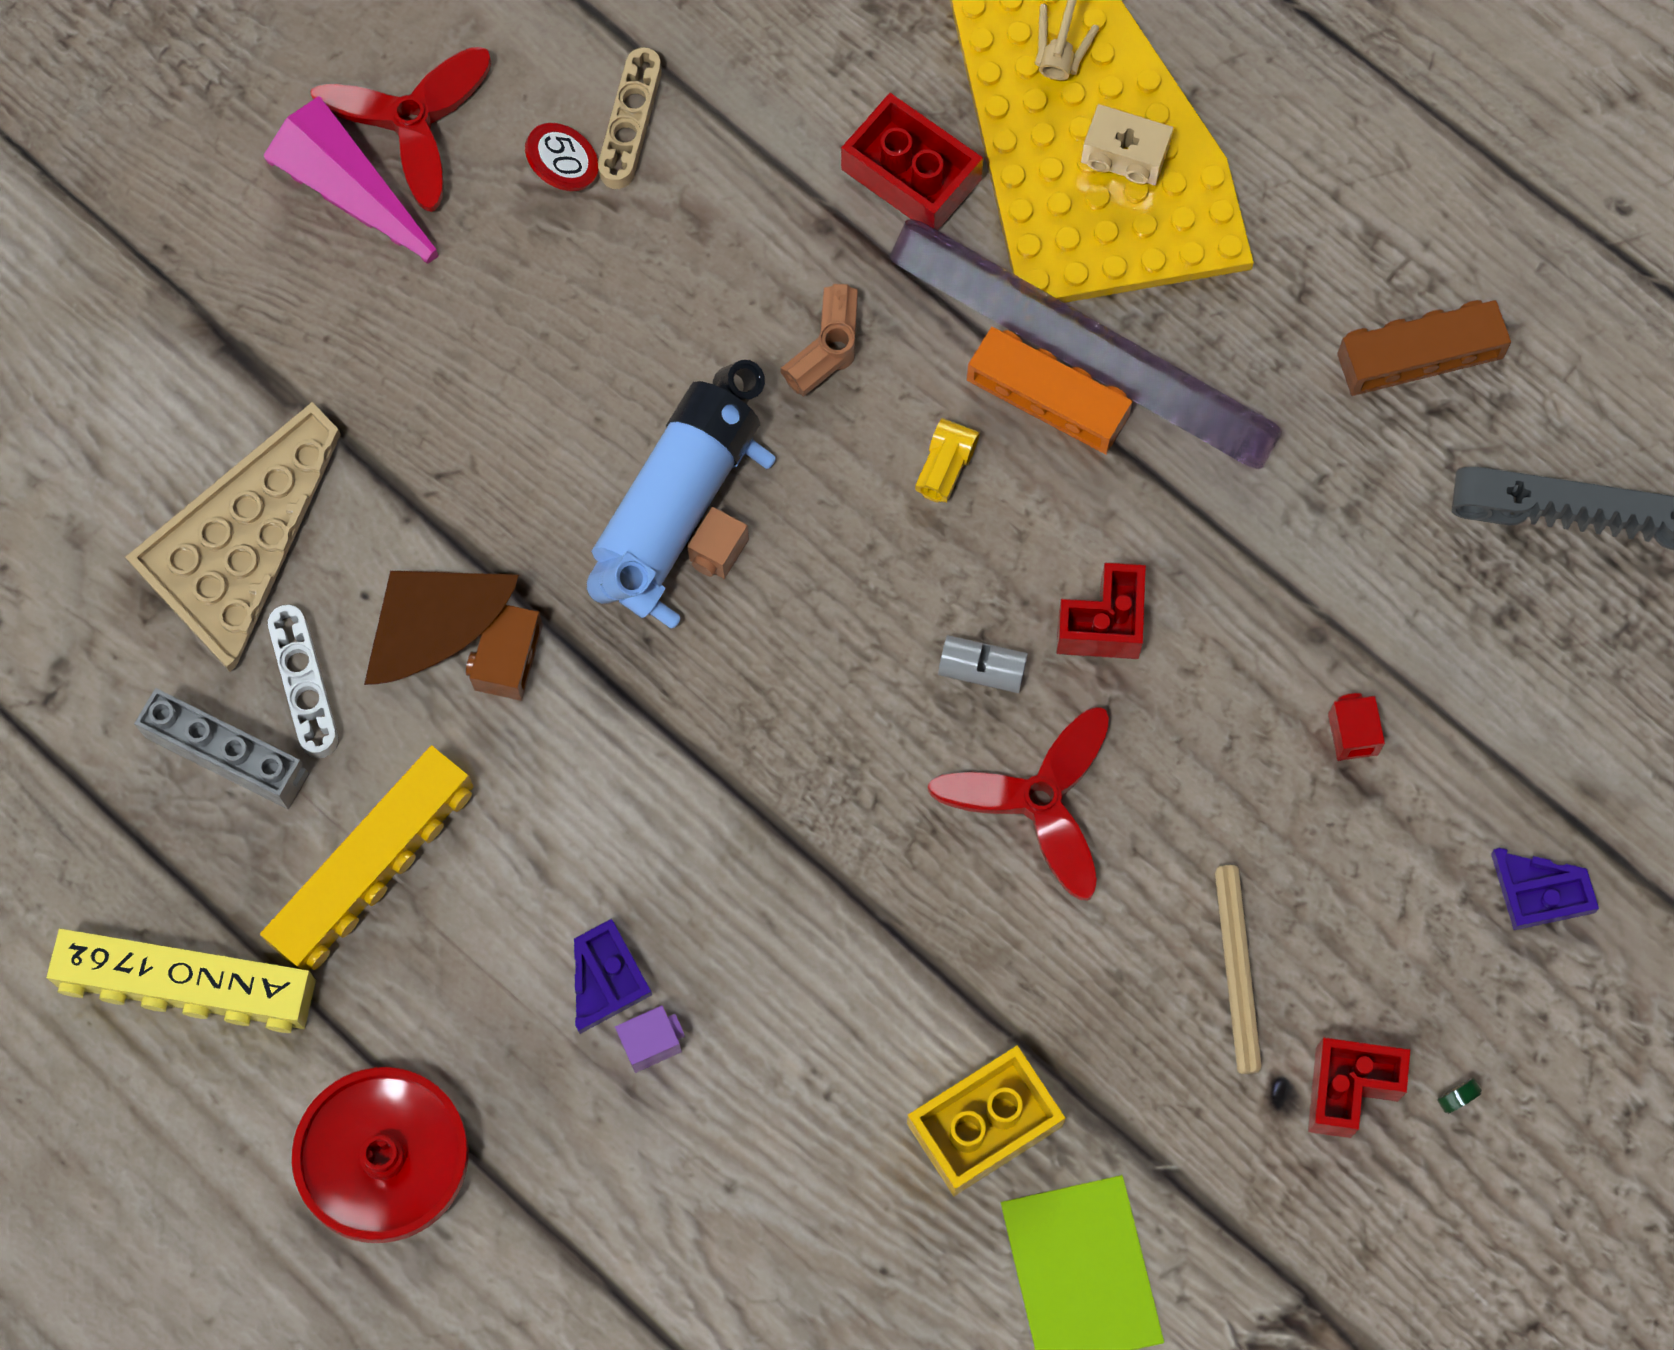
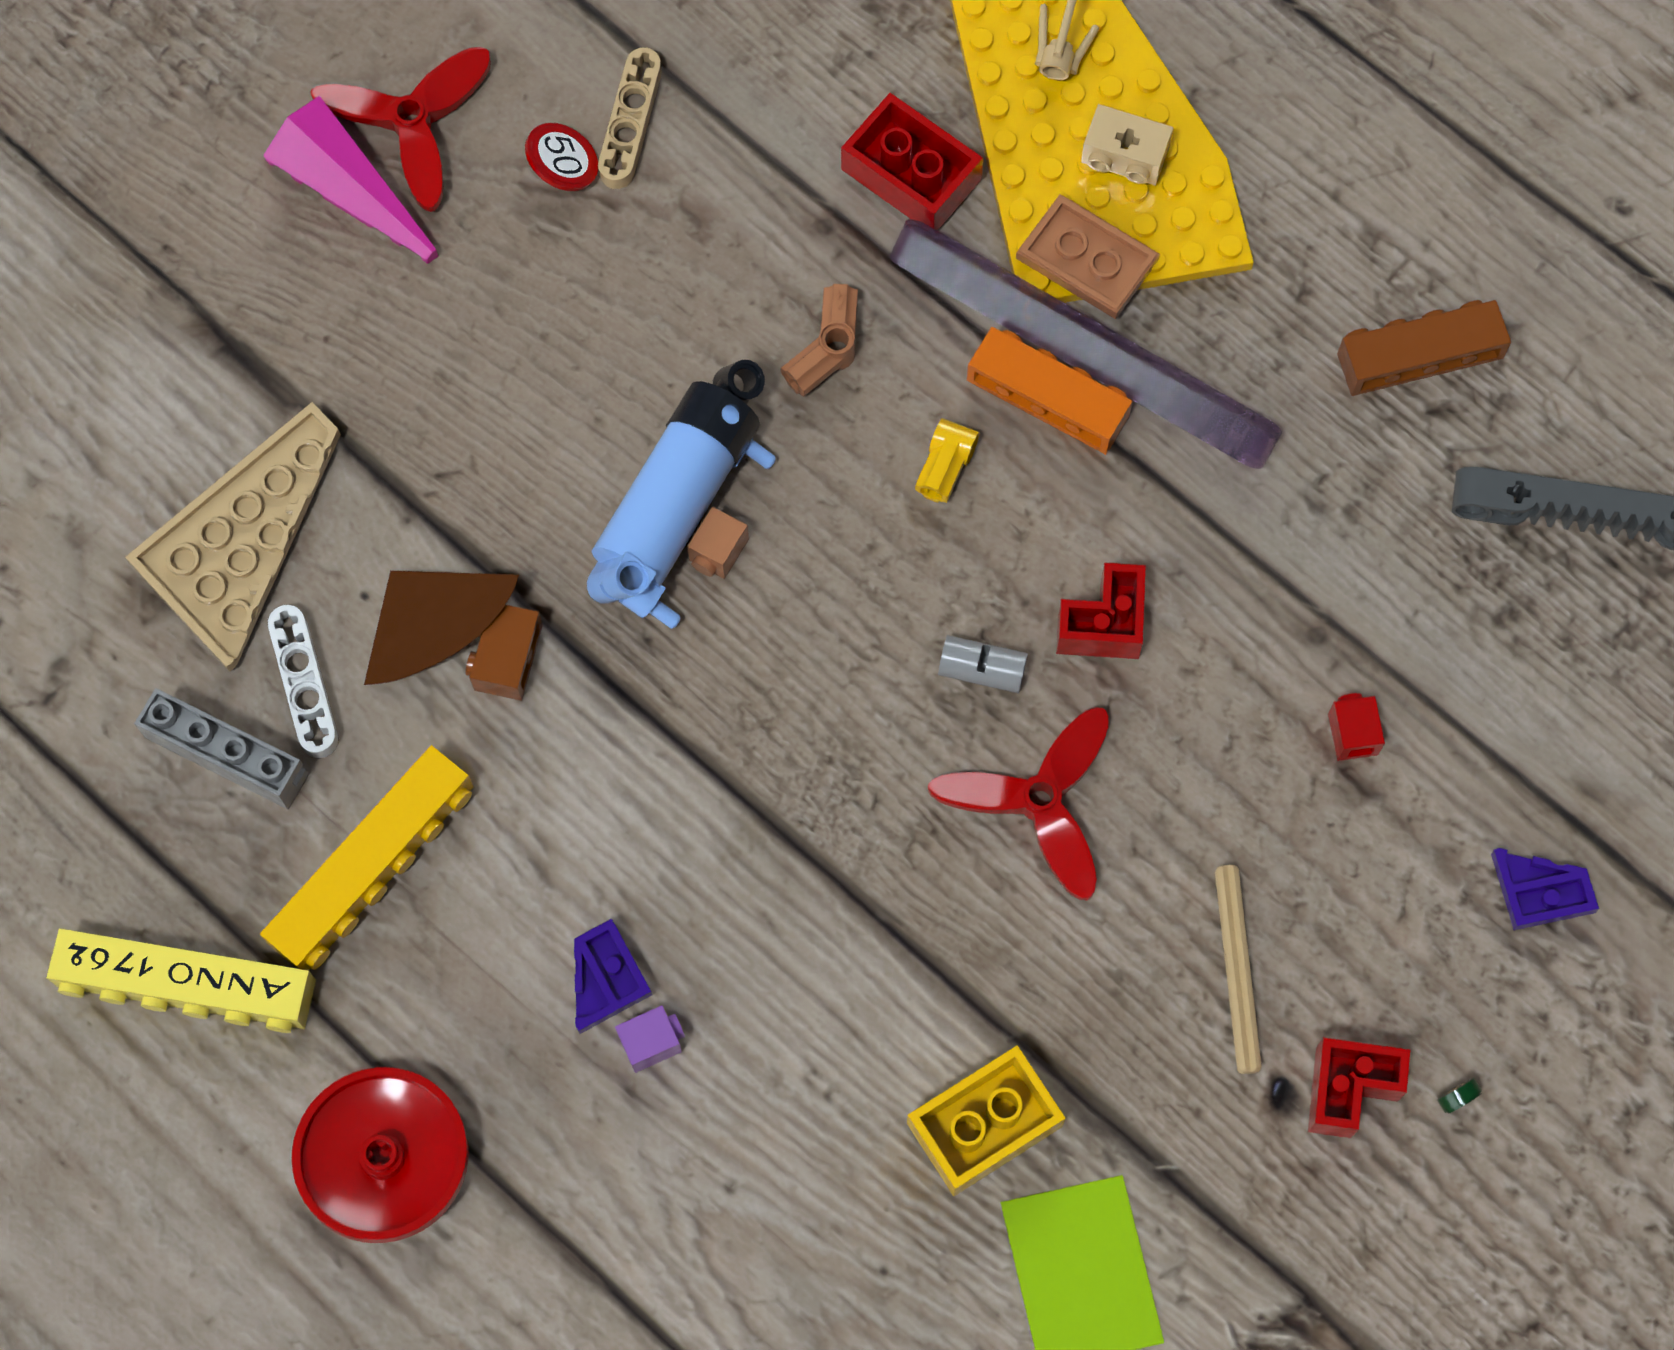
none -> nougat tile [1016,194,1160,319]

